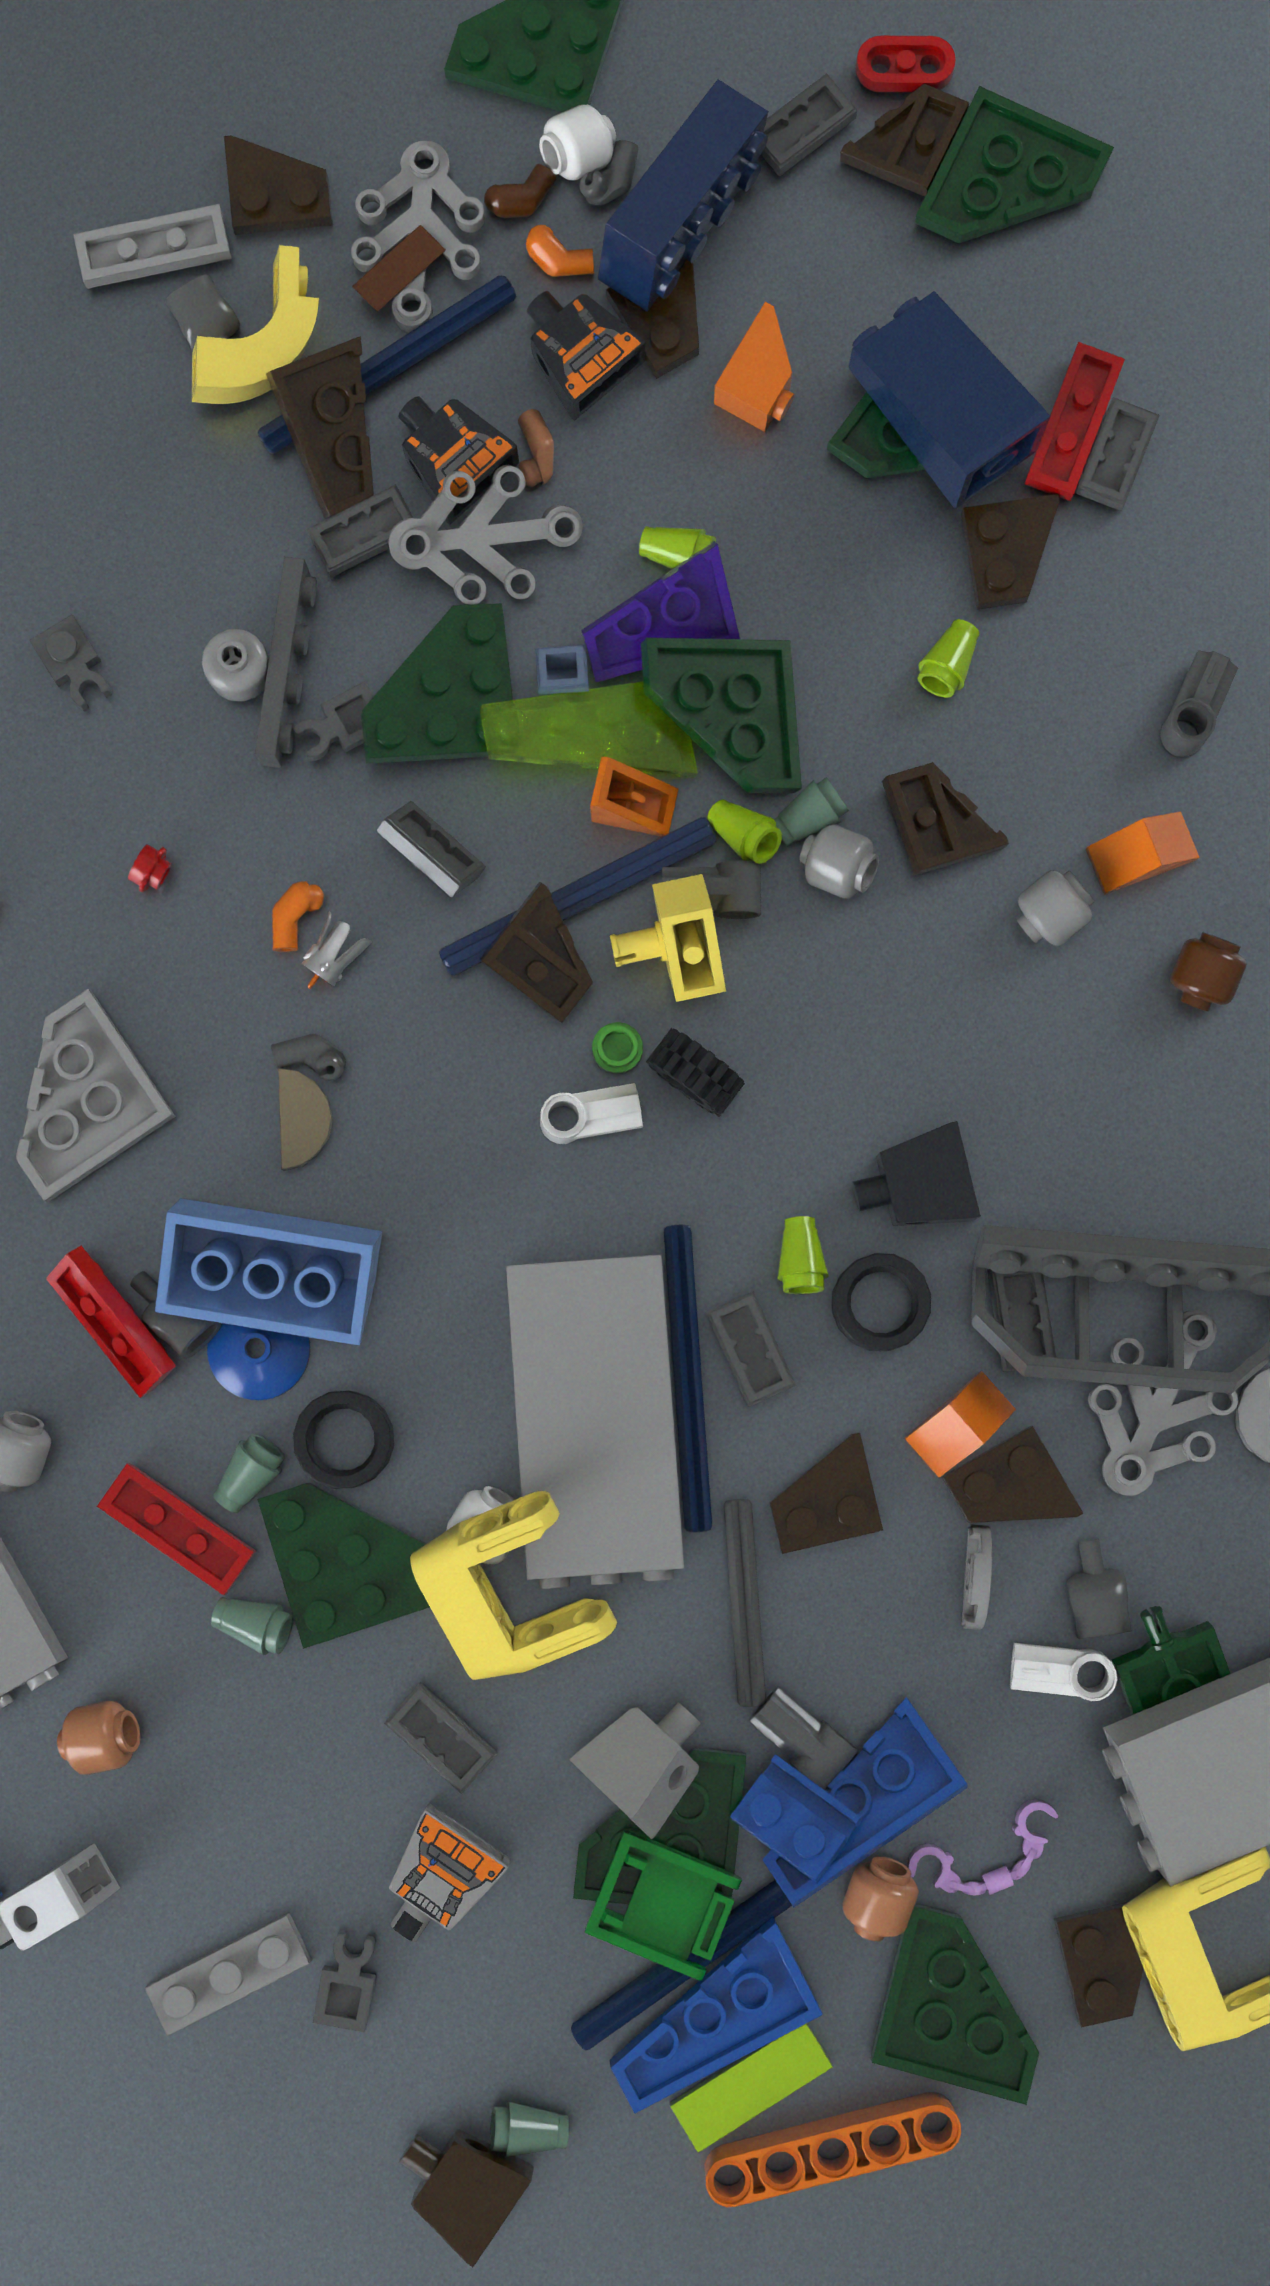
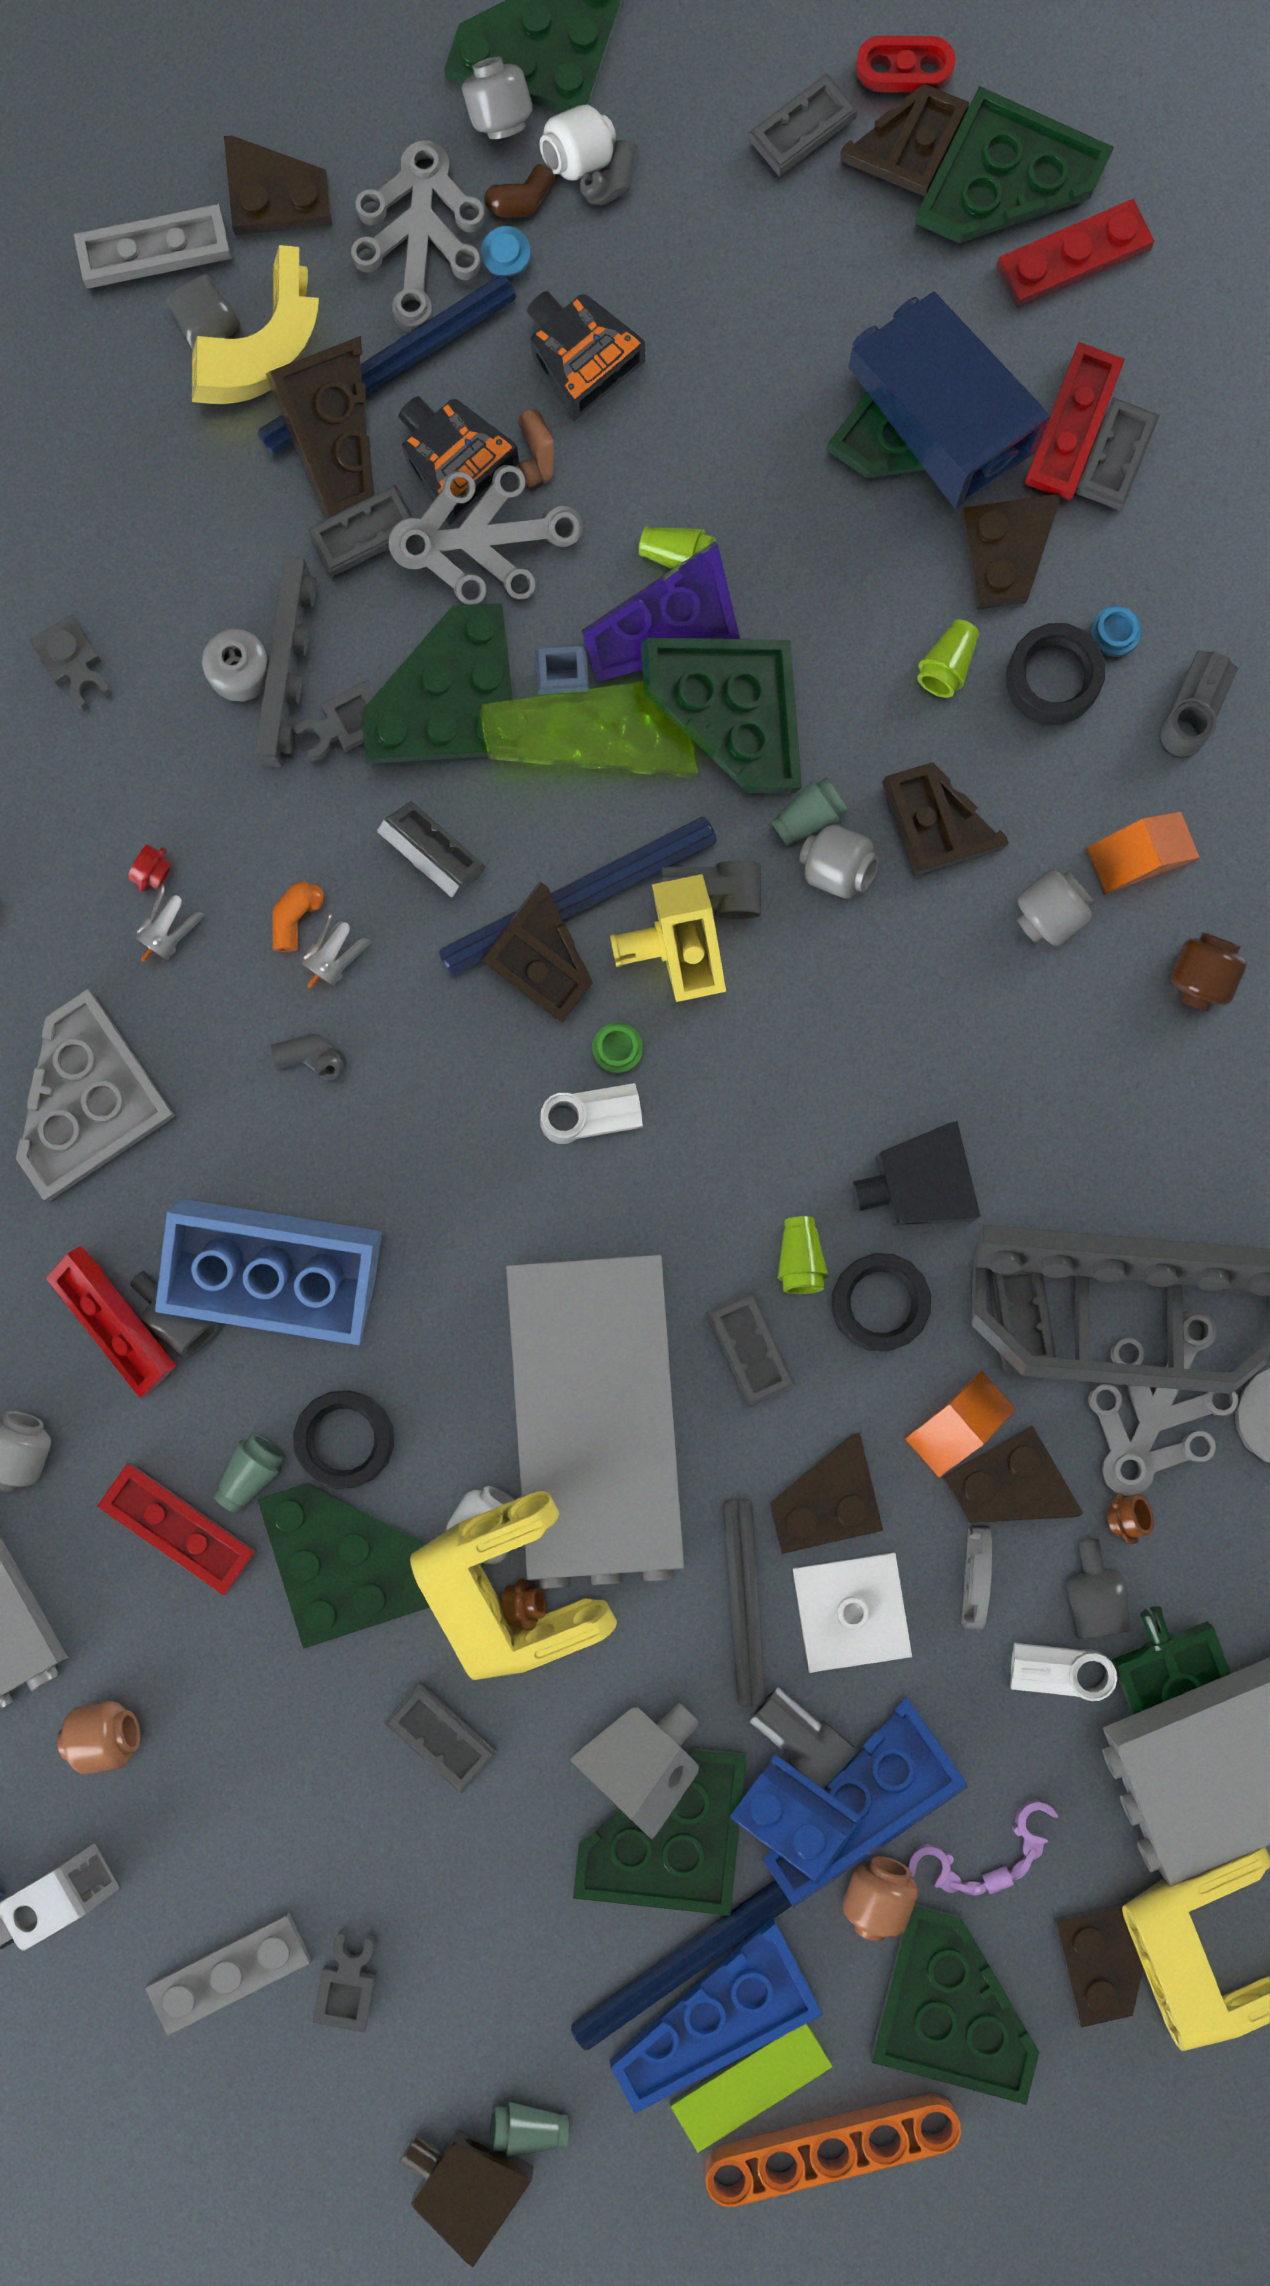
blue dish [207,1323,310,1400] -> none
sand green cone [211,1597,293,1655] -> none
dark tan tile [278,1068,333,1171] -> none
reddish brown sticker [352,225,446,312] -> none
torso [389,1803,511,1942] -> none
orange arm [526,225,594,277] -> none
green container [584,1829,742,1981] -> none
orange slope [590,757,679,837] -> none
dark blue brick [598,79,769,311] -> none
dark brown wing [606,260,699,379] -> none
black tyre [646,1028,745,1117] -> none
dark blue axle [664,1224,712,1532] -> none
lime cone [707,799,782,864] -> none
orange slope [714,302,795,432] -> none
none -> flat silver piece [135,885,205,962]
none -> light grey head [462,57,533,139]
none -> dark azure plate [481,226,531,278]
none -> dark orange plate [502,1579,547,1631]
none -> white plate [792,1552,912,1673]
none -> red plate [997,198,1155,308]
none -> black tyre [1006,623,1105,725]
none -> dark azure plate [1090,606,1142,657]
none -> dark orange plate [1107,1493,1154,1544]

